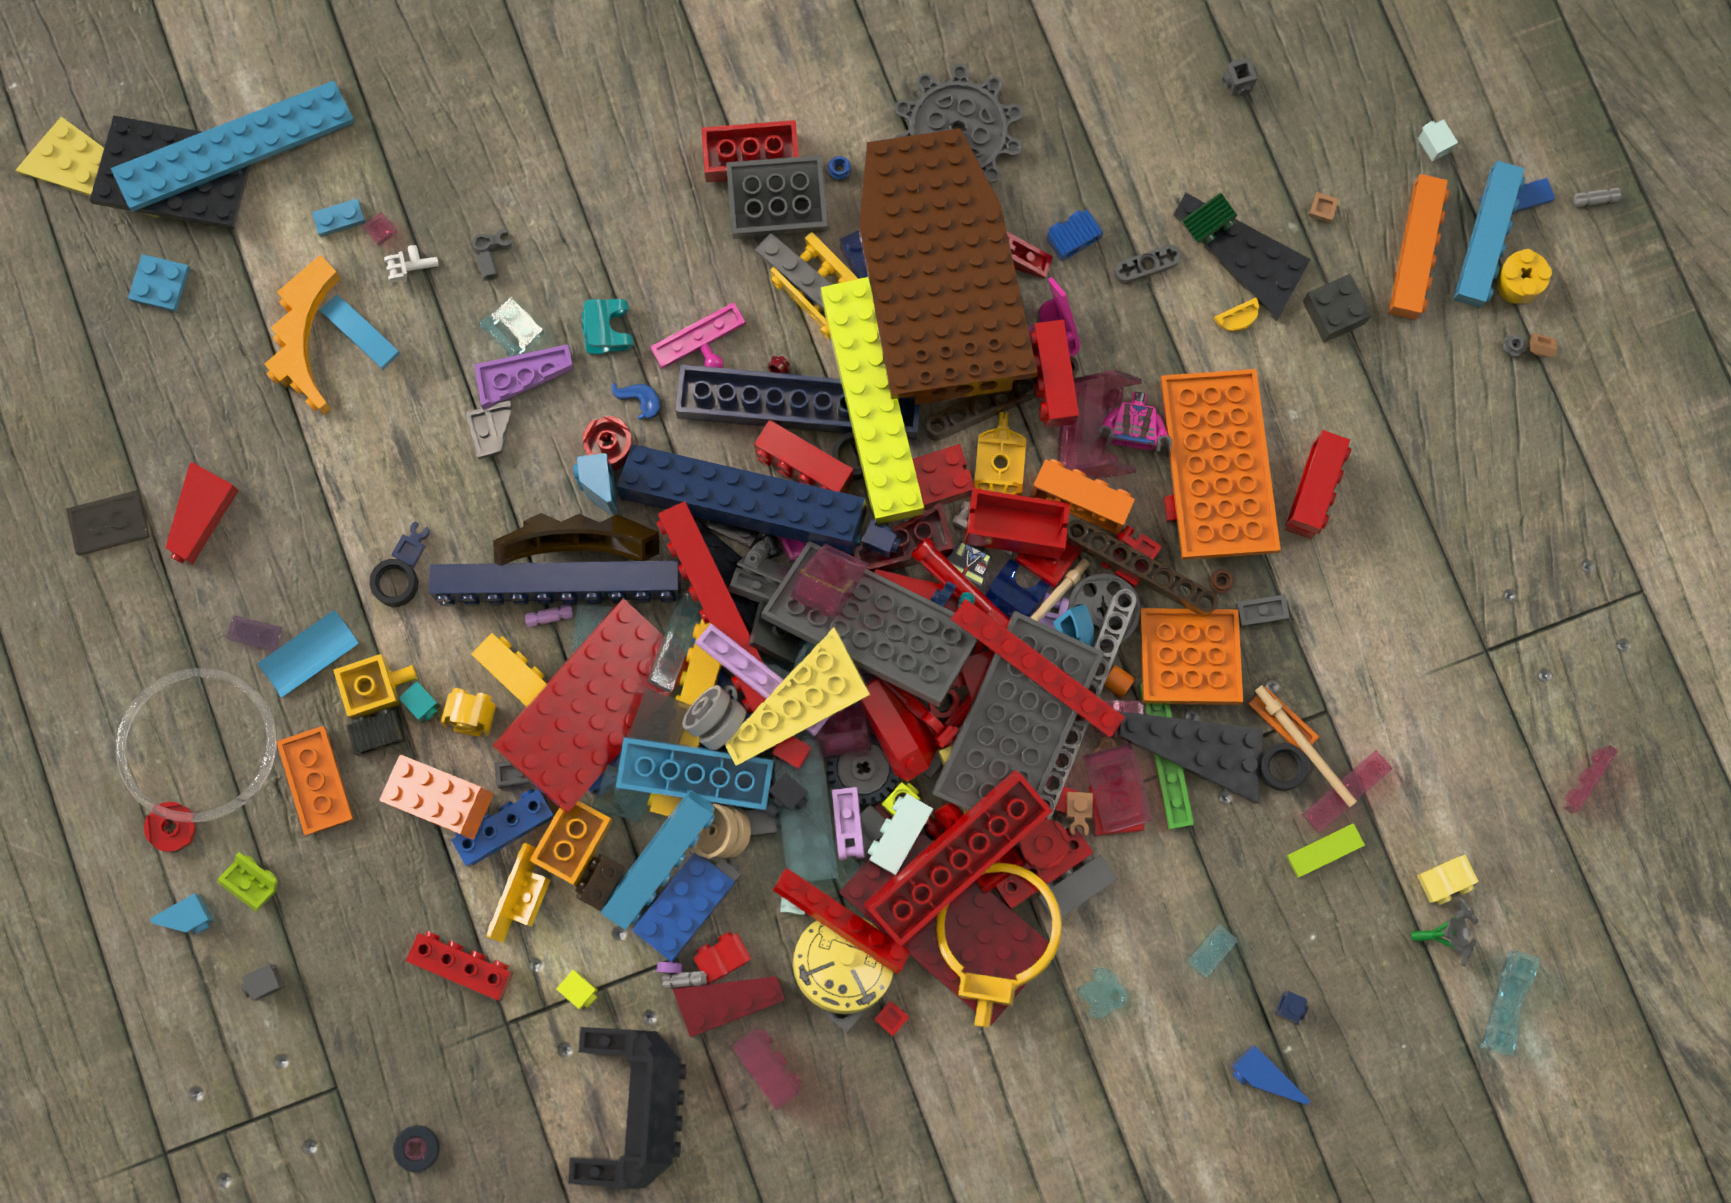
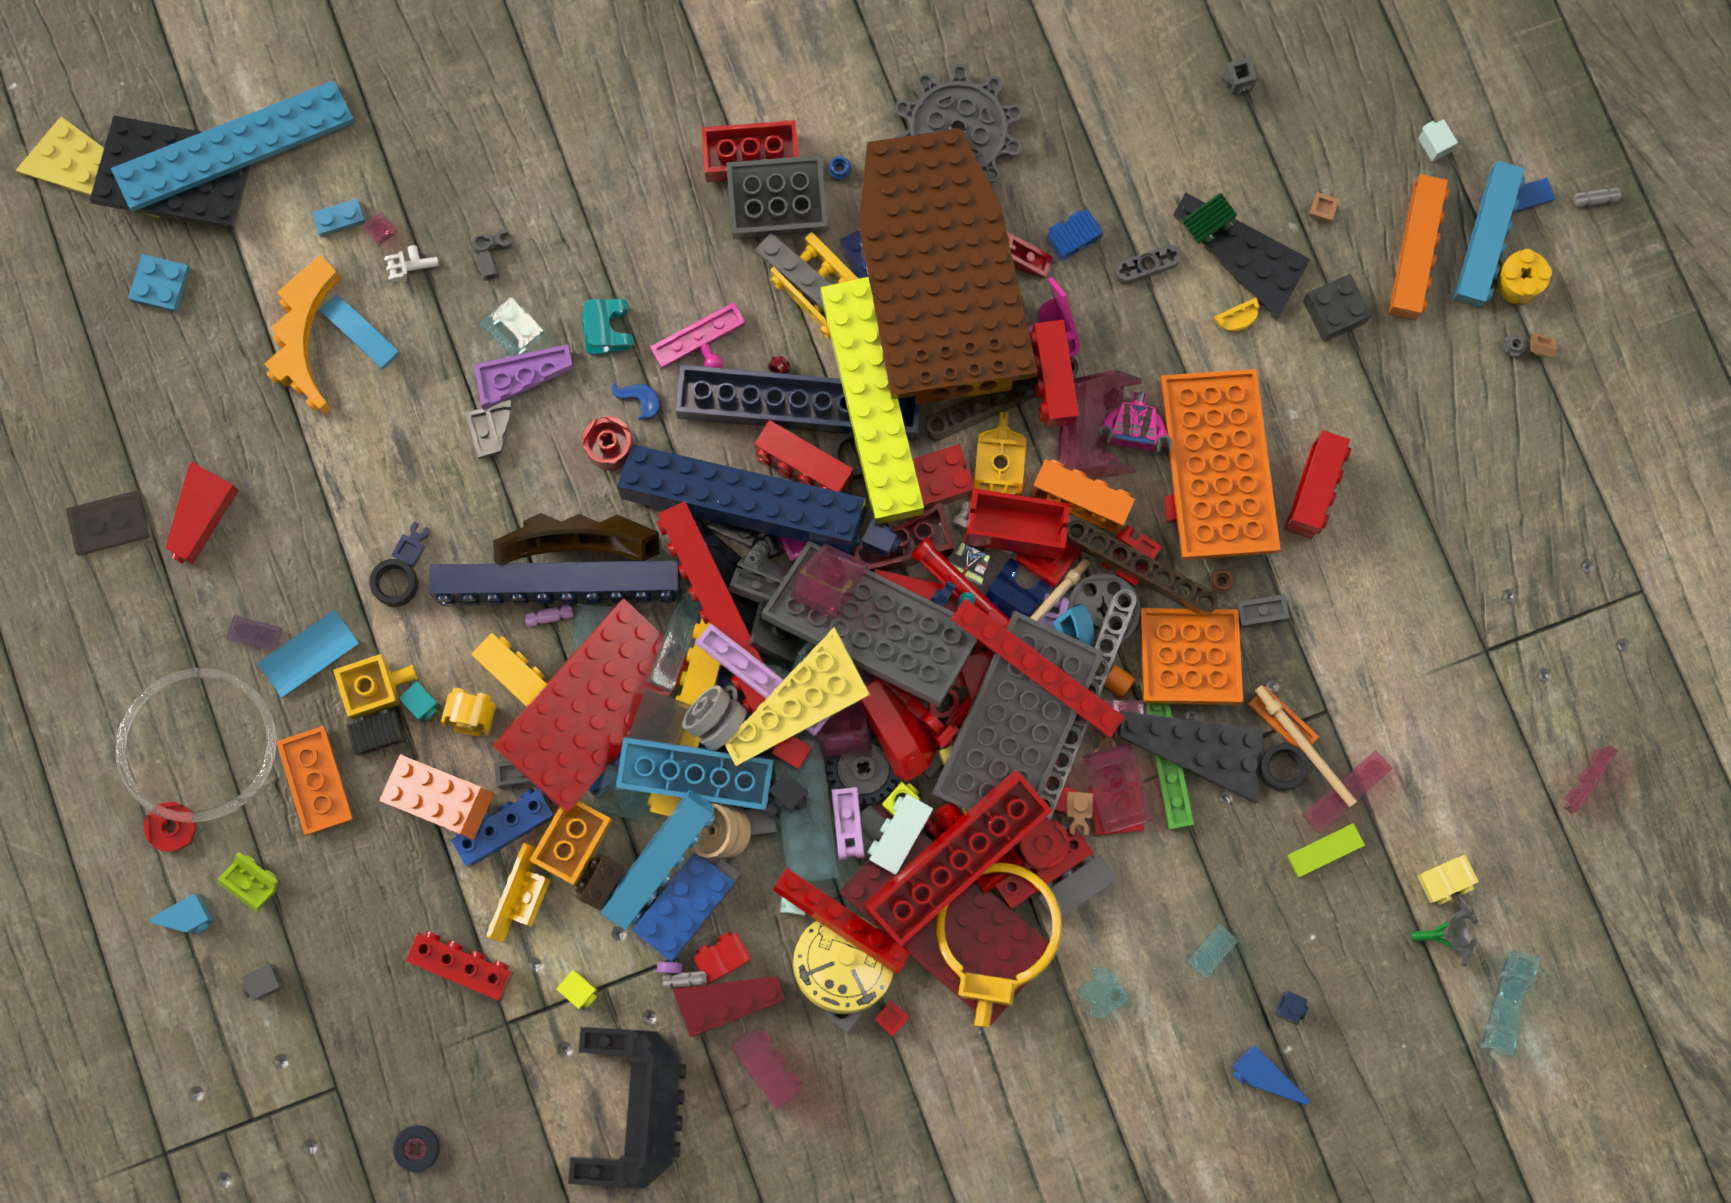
slope [573,453,618,516] -> none

